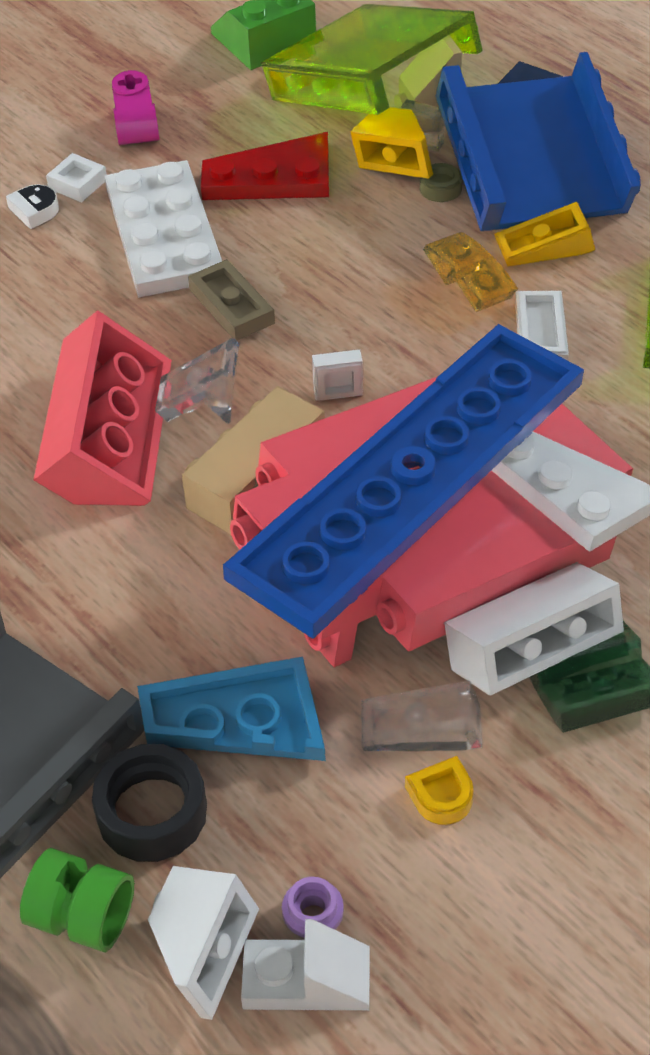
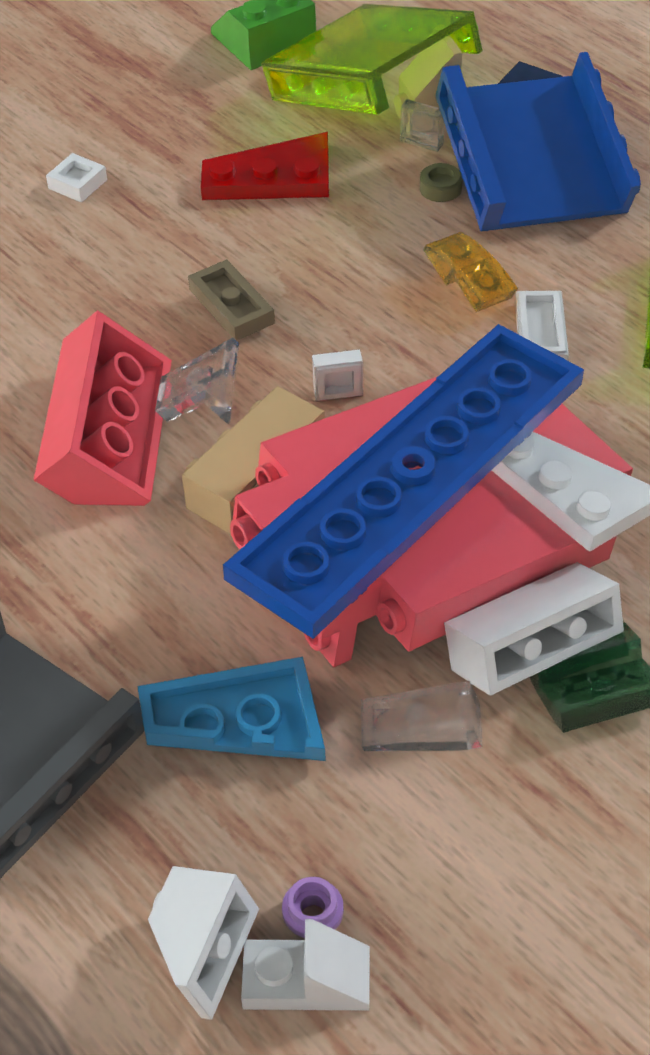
white tile [6,184,59,229] -> none
bright green wheel [20,848,135,953] -> none
black tyre [92,744,207,862] -> none
white plate [104,160,222,298] -> none
dark pink piece [112,70,160,146] -> none
yellow slope [350,105,433,179] -> none
yellow tile [405,756,473,825] -> none
yellow slope [494,202,596,267] -> none

